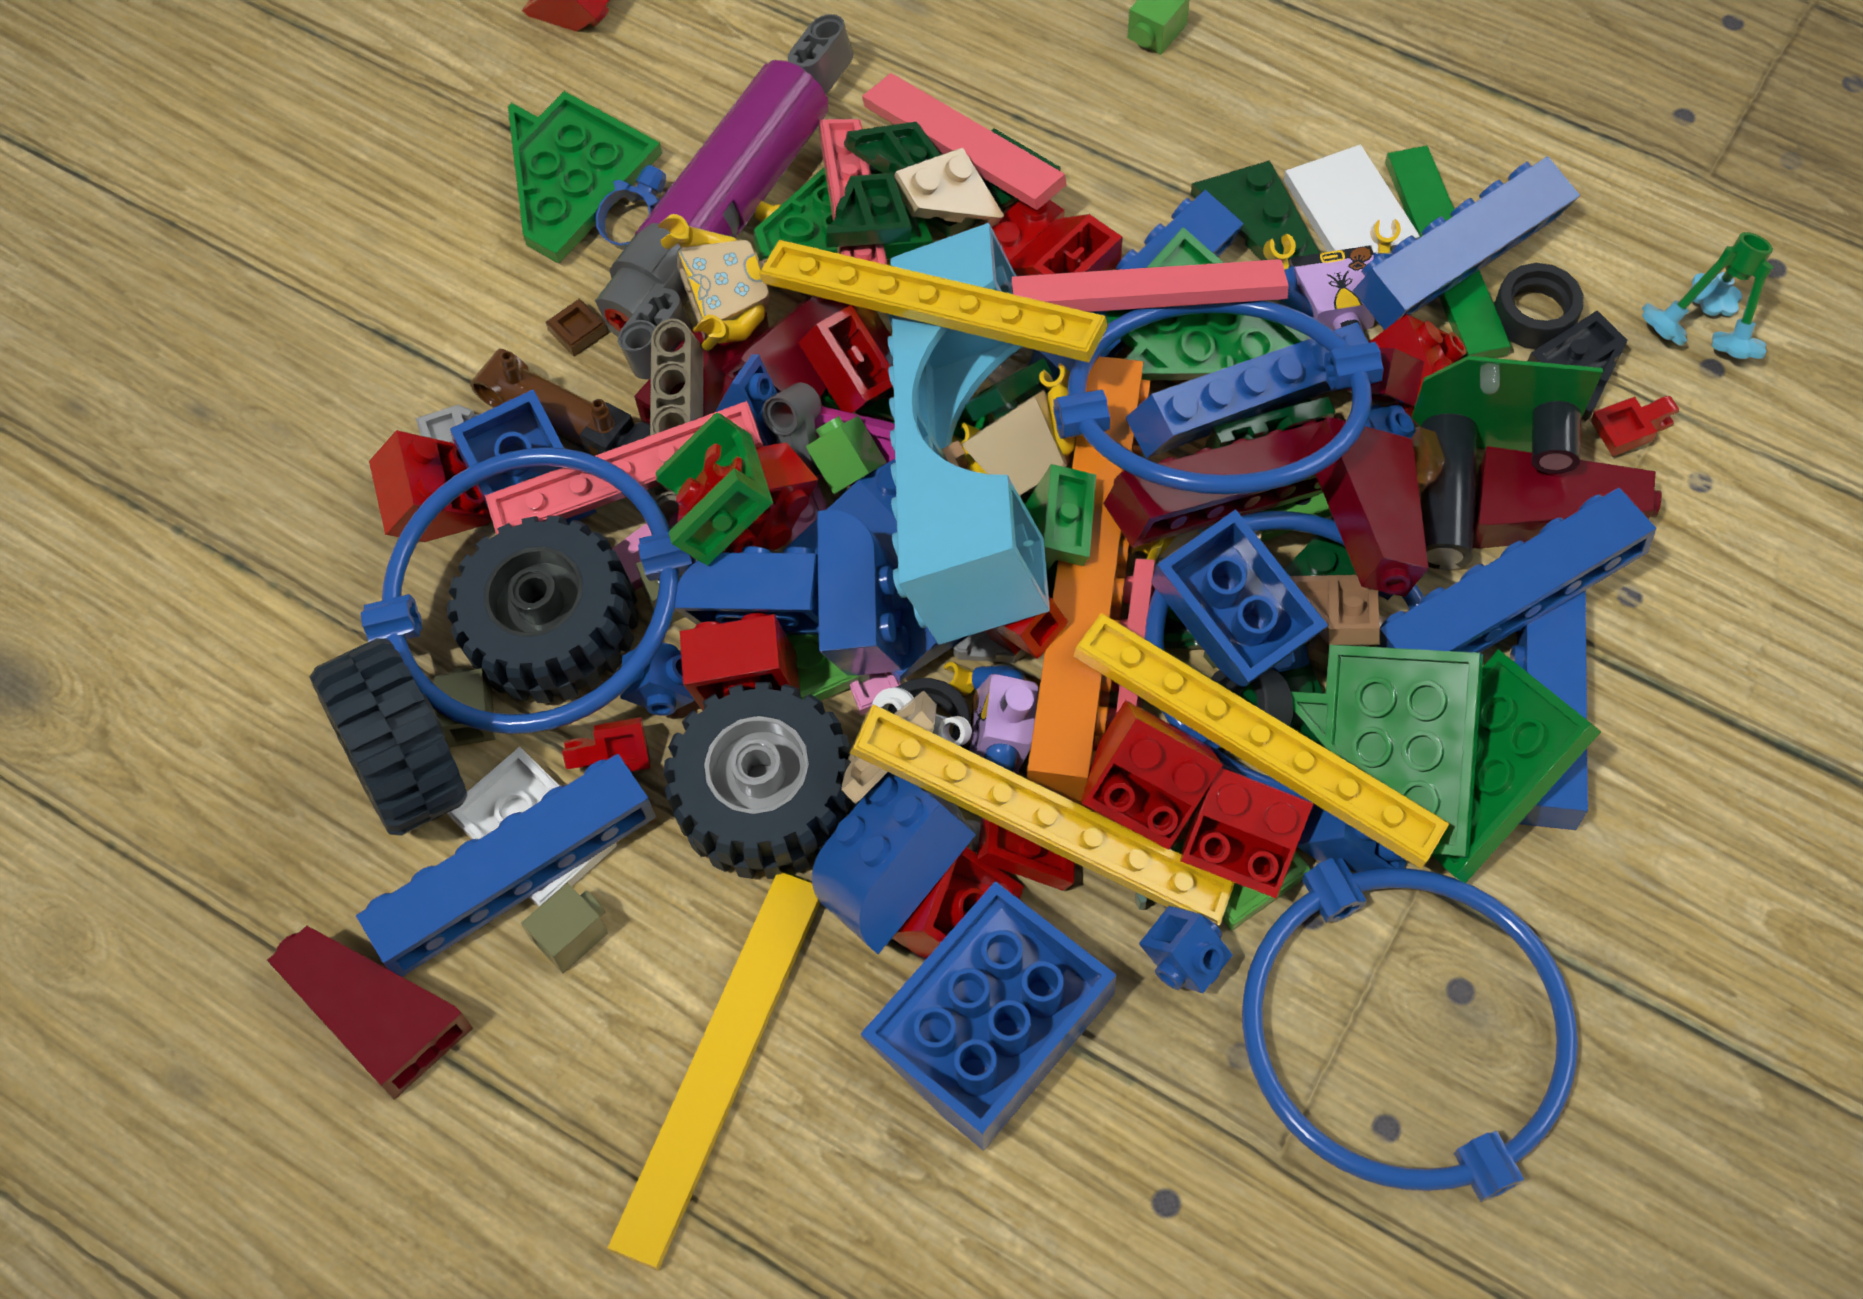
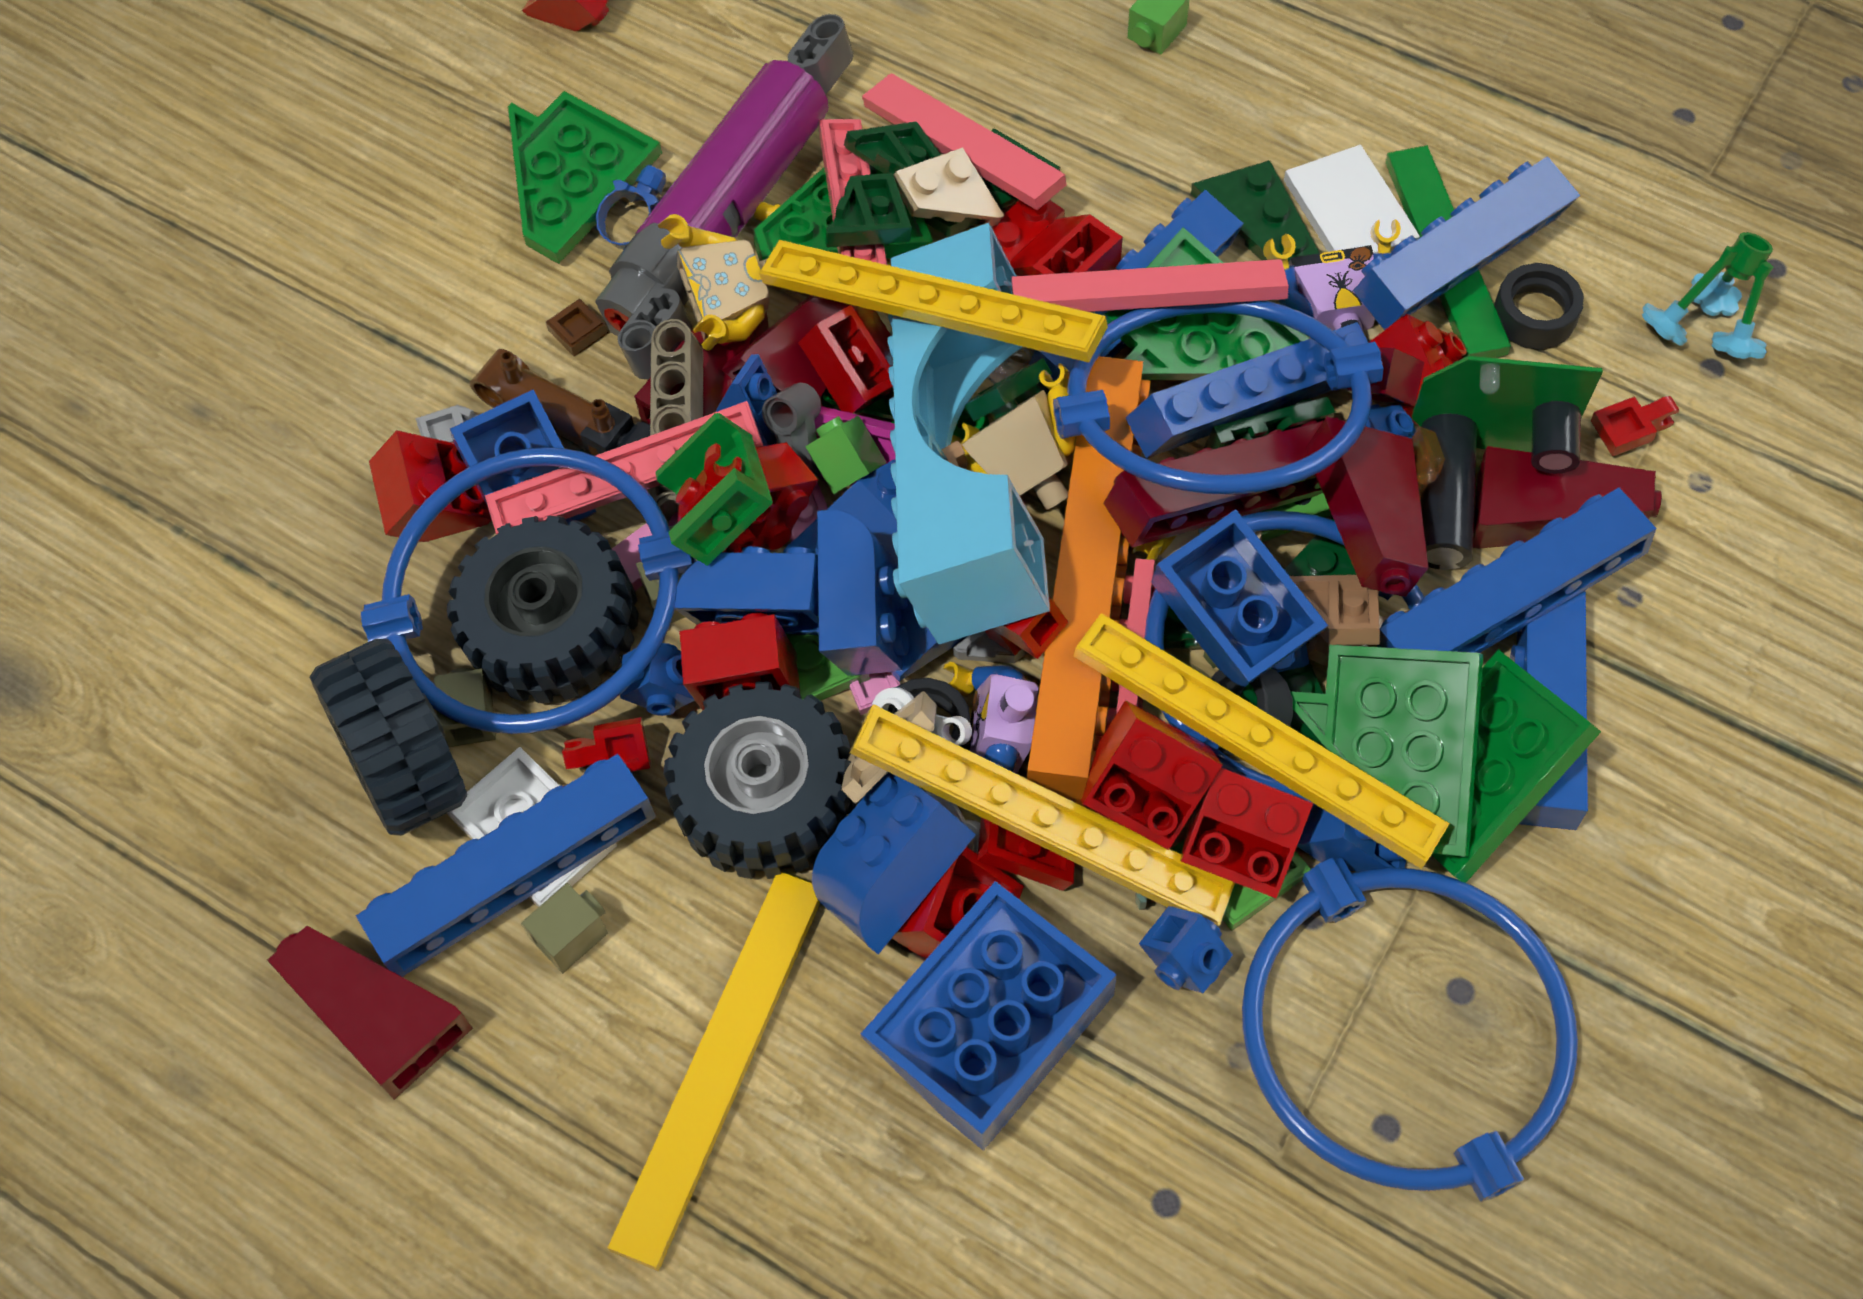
green panel [1025,464,1096,599] -> none
black wing [1528,310,1628,421] -> none

